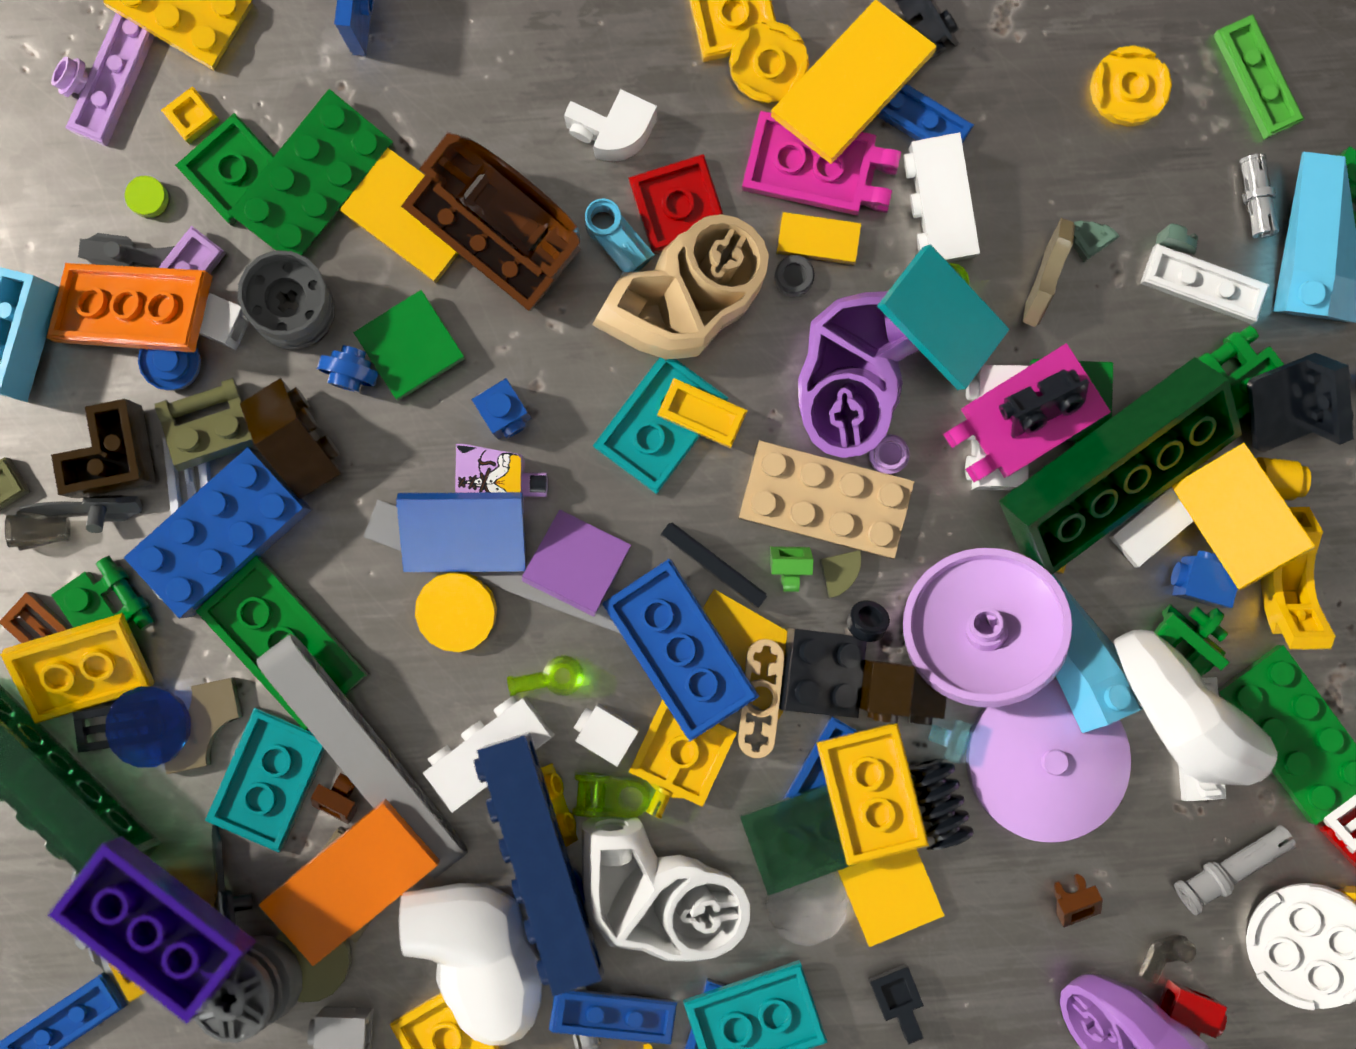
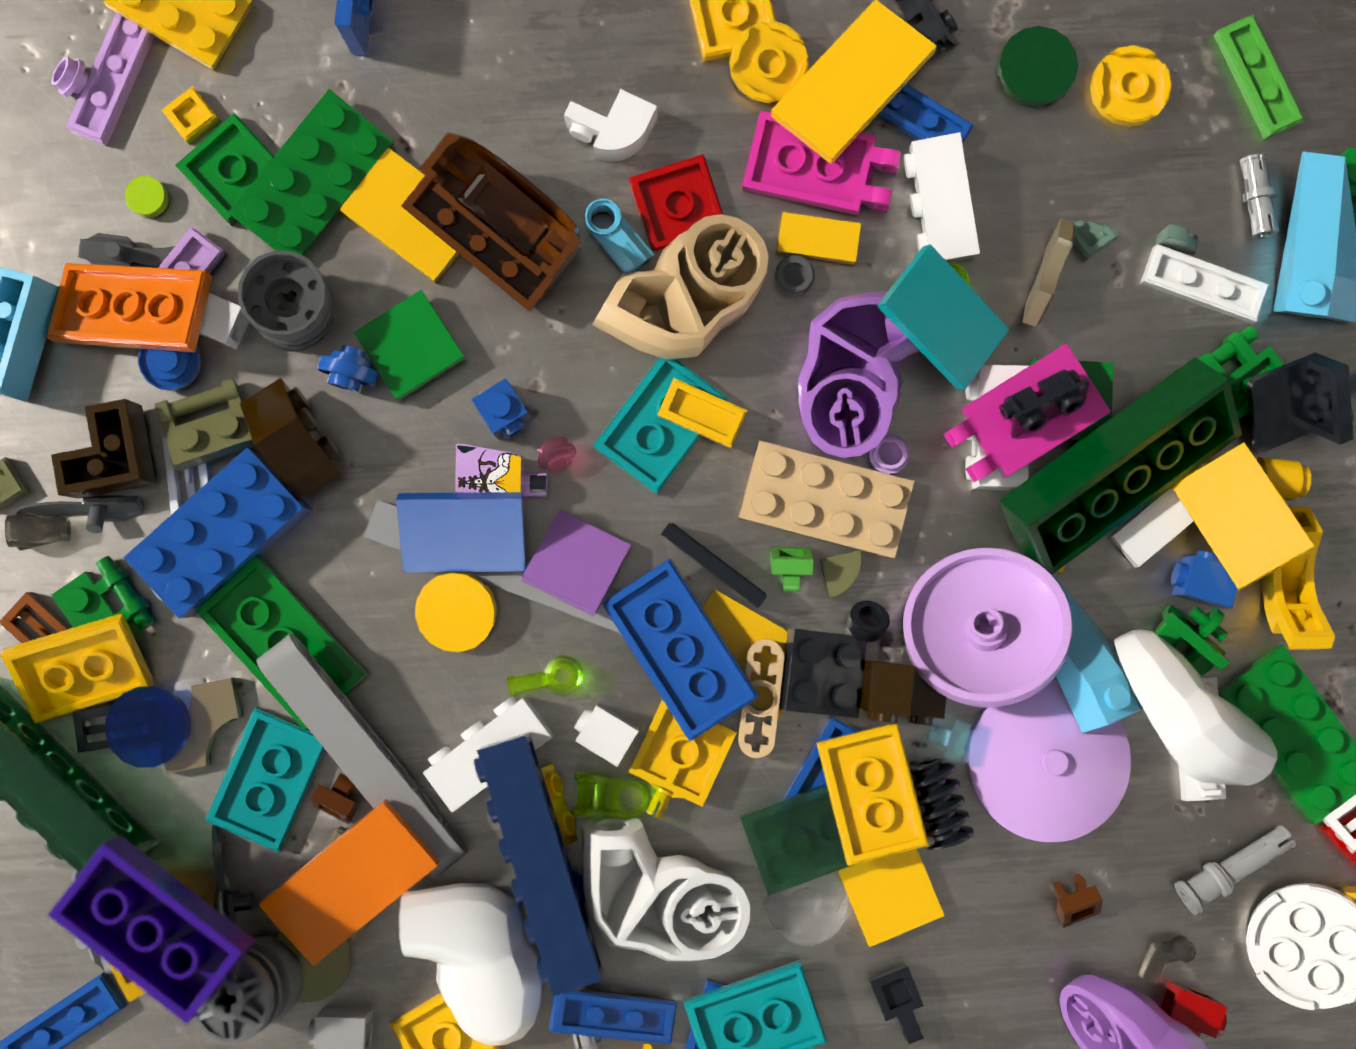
none -> clear pink plate [537,437,577,472]
none -> dark green tile [997,26,1078,108]

